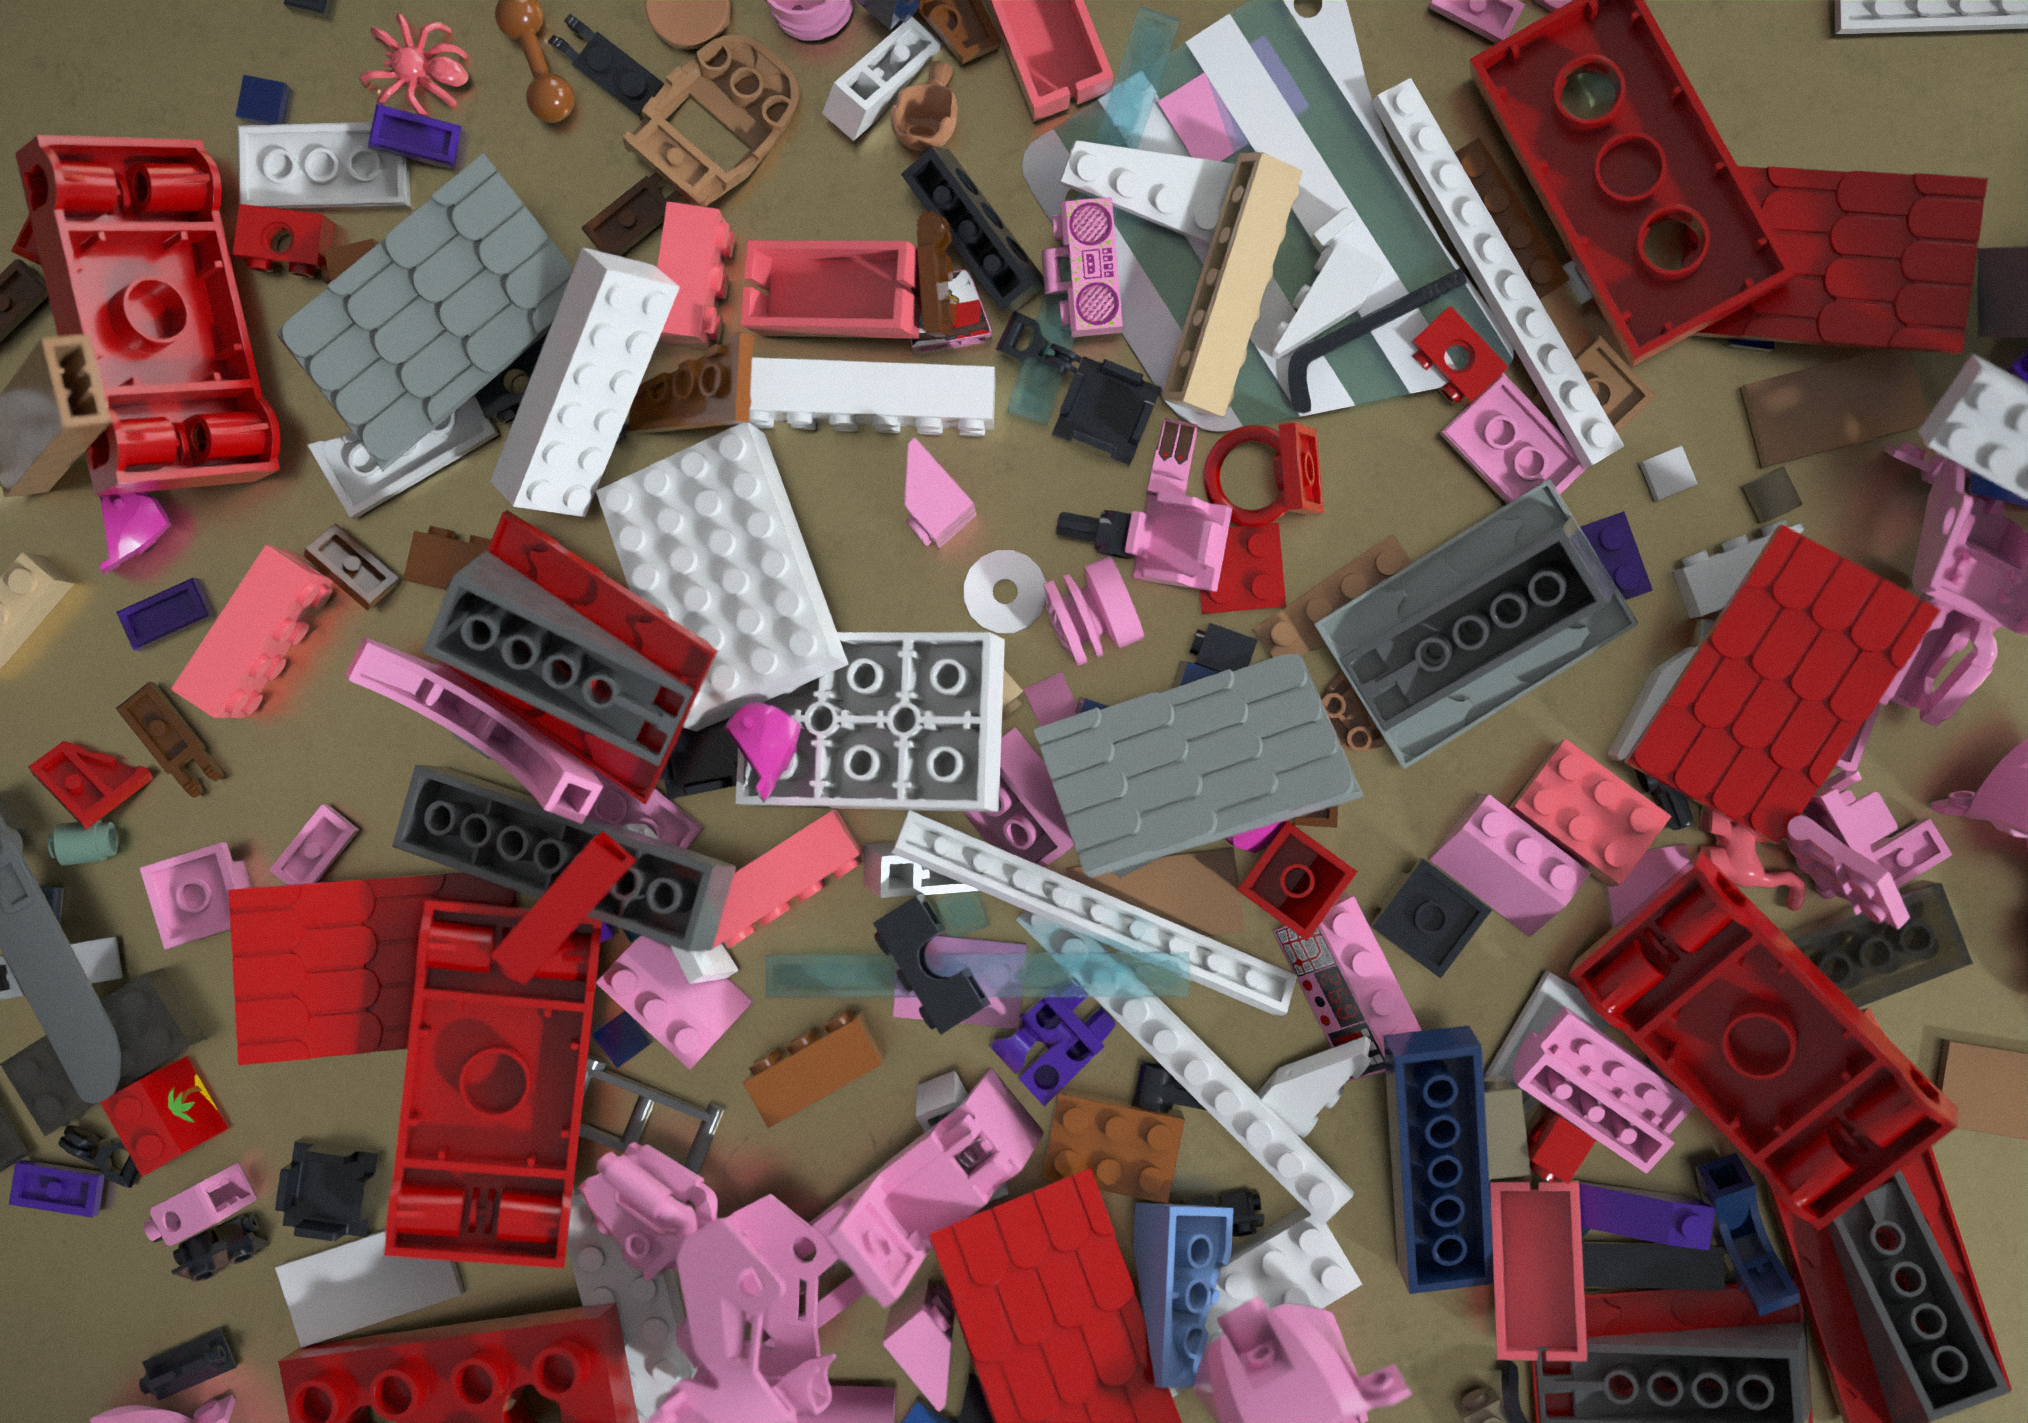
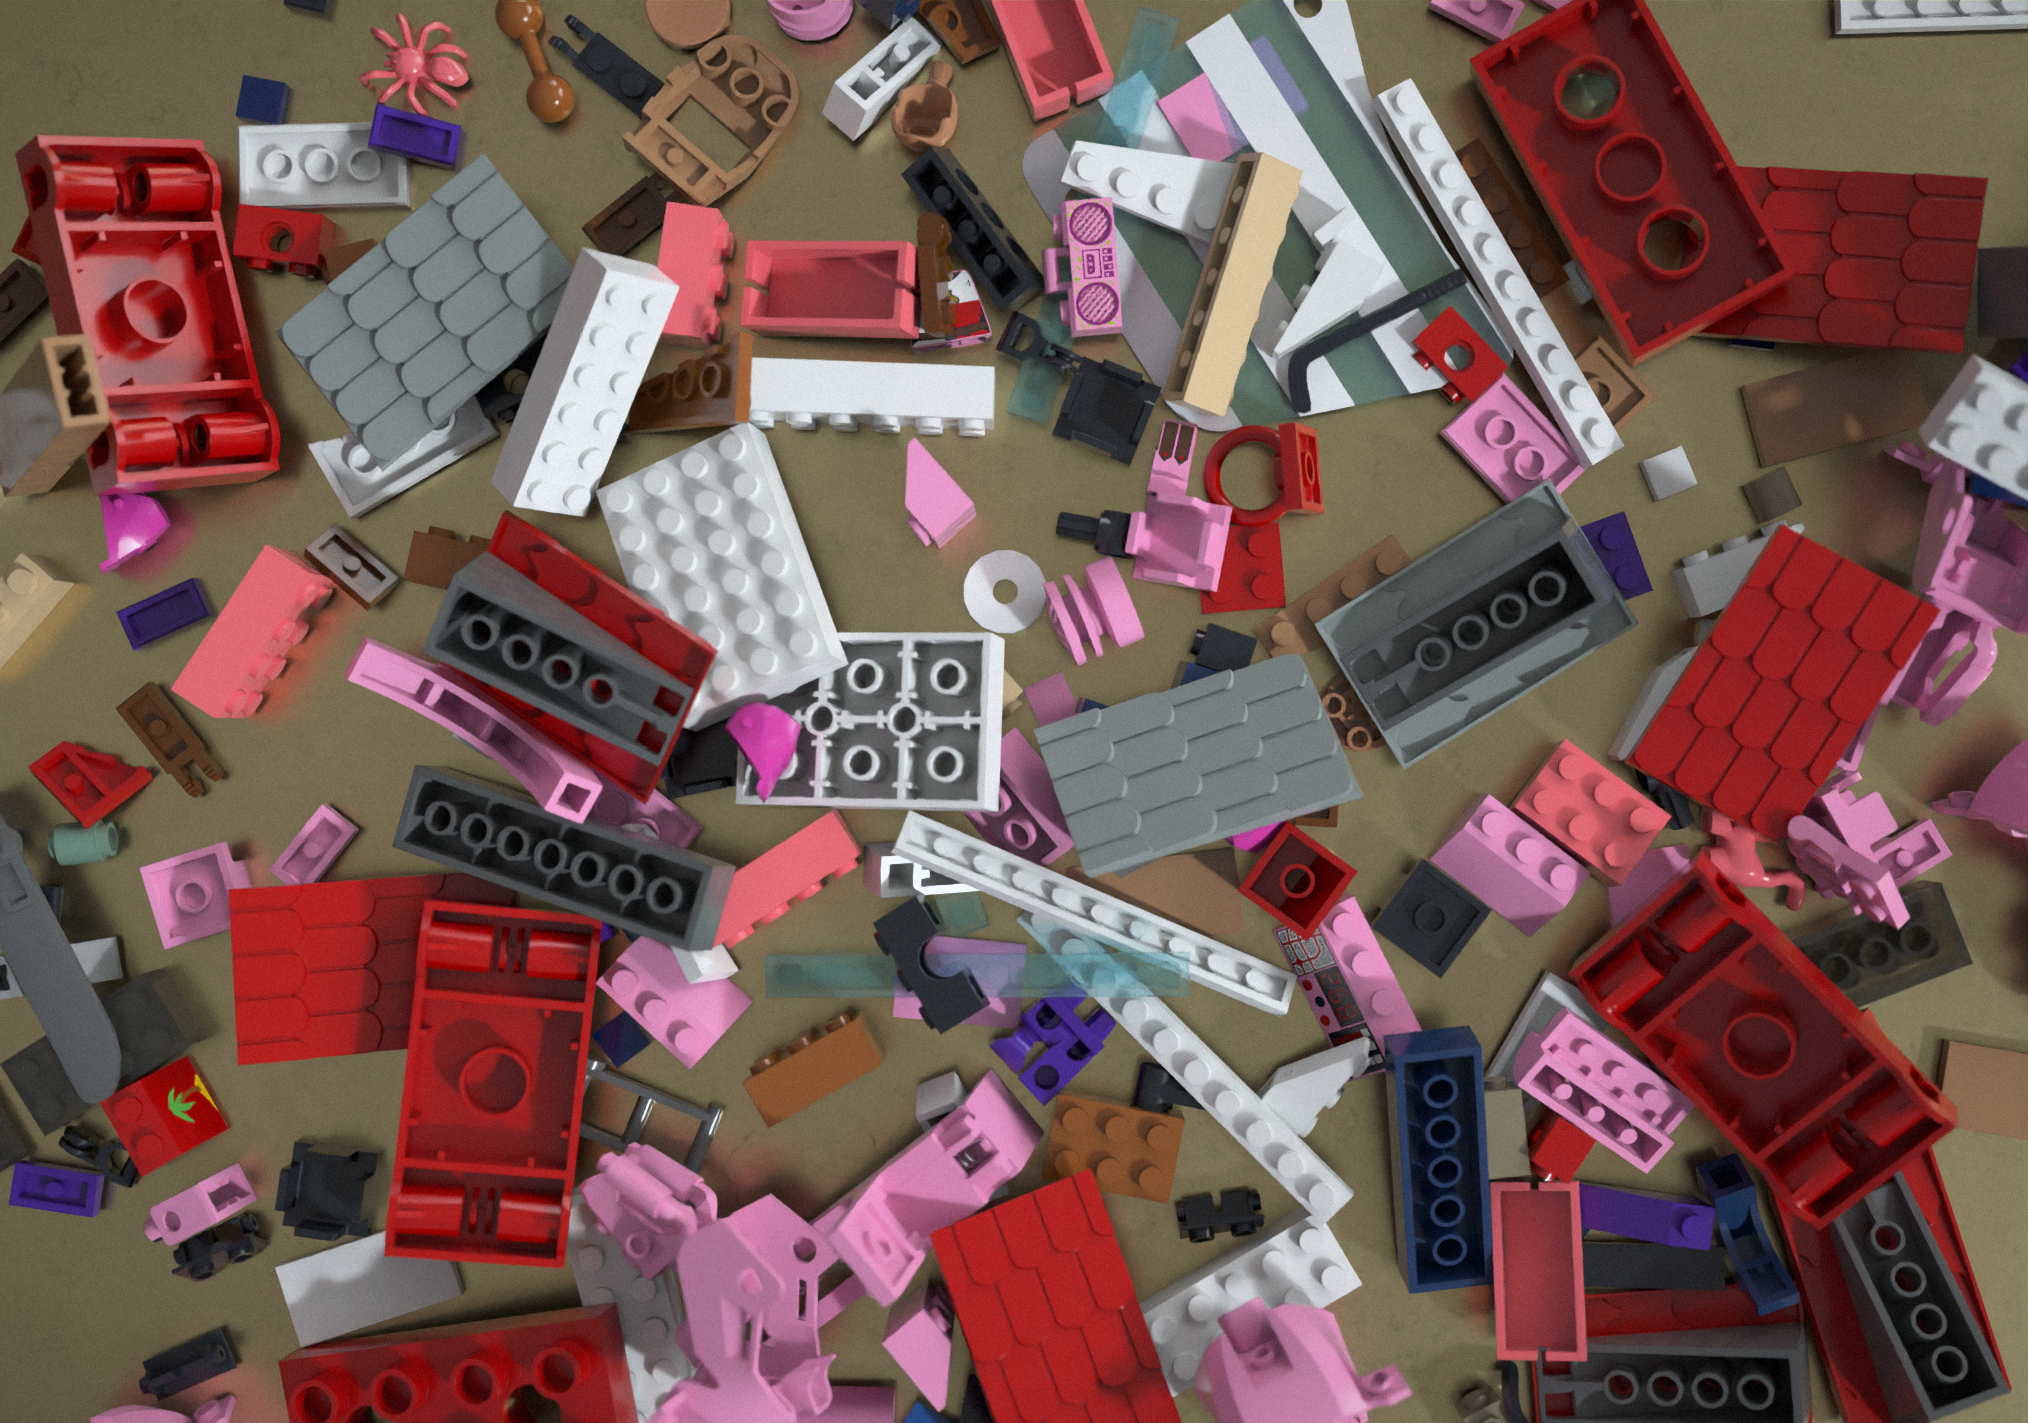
red brick [490,831,636,985] -> none
medium blue wedge [1133,1203,1233,1388] -> none

